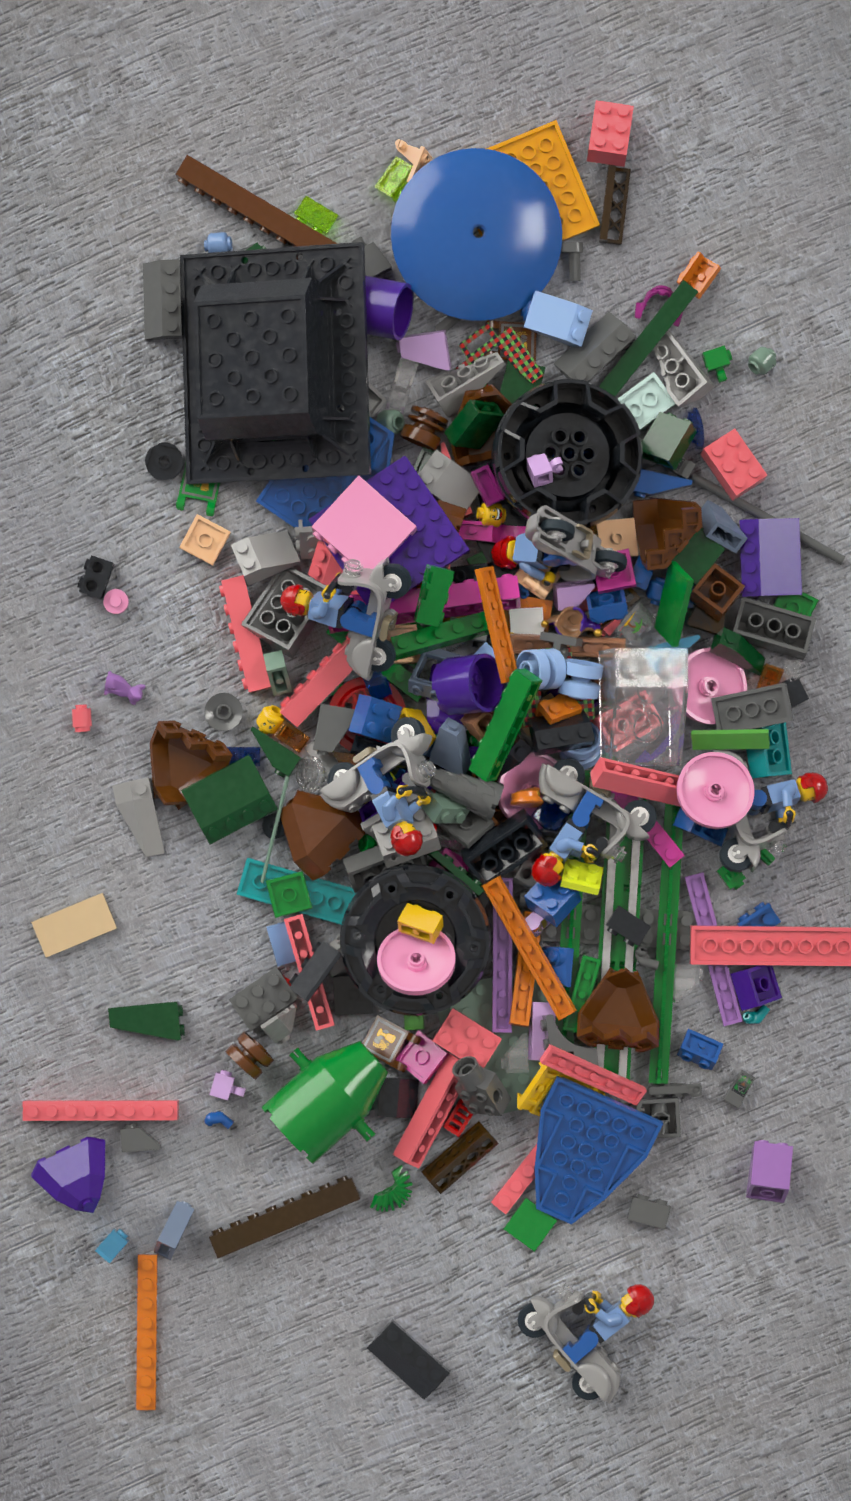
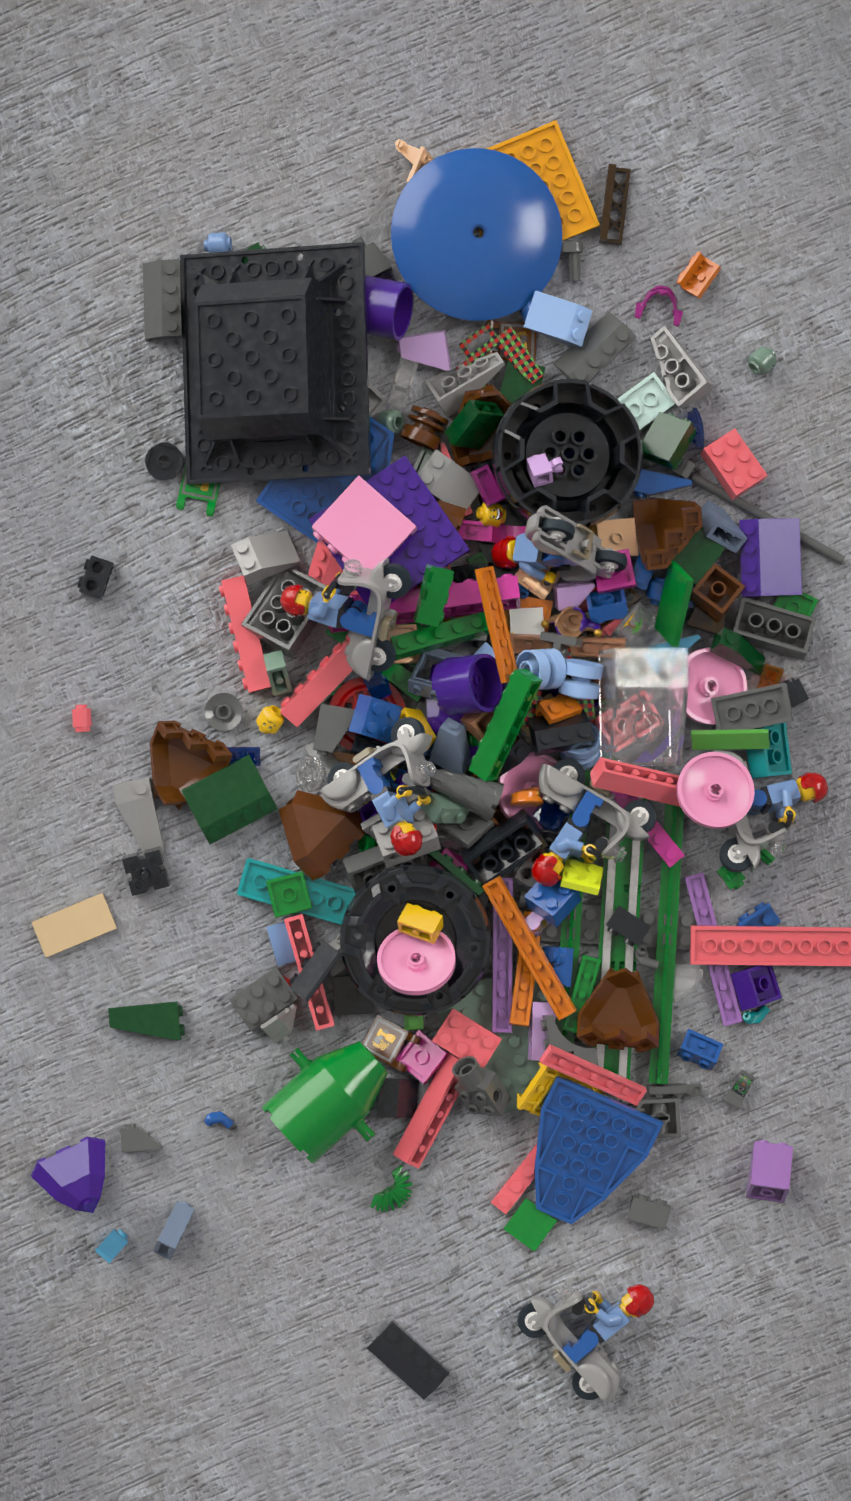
coral brick [23,1100,179,1121] -> none
bright pink wheel [103,589,129,614] -> none
medium lavender animal [104,671,145,705] -> none
orange plate [136,1254,158,1410] -> none
reddish brown brick [175,155,338,255] -> none
light nougat plate [179,514,231,566] -> none
lavender brick [209,1070,246,1100] -> none
dark brown brick [209,1175,361,1259] -> none
reddish brown wheel [226,1031,274,1080] -> none
dark green slope [251,726,301,778] -> none
sand green axle [260,776,290,883] -> none
black wheel [262,813,285,839] -> none
clear orange slope [274,720,310,753] -> none
clear neon green bracket [294,196,338,235] -> none
light grey bracket [295,519,319,559] -> none
clear neon green bracket [374,156,413,203] -> none
dark brown fence [421,1121,499,1194] -> none
red slope [443,1098,473,1137] -> none
clear slope [501,1033,529,1073] -> none
coral brick [587,100,634,167] -> none
dark green tile [599,280,698,396] -> none
blue slope [673,808,728,846] -> none
green brick [702,345,732,383] -> none
none -> black brick [122,846,170,896]

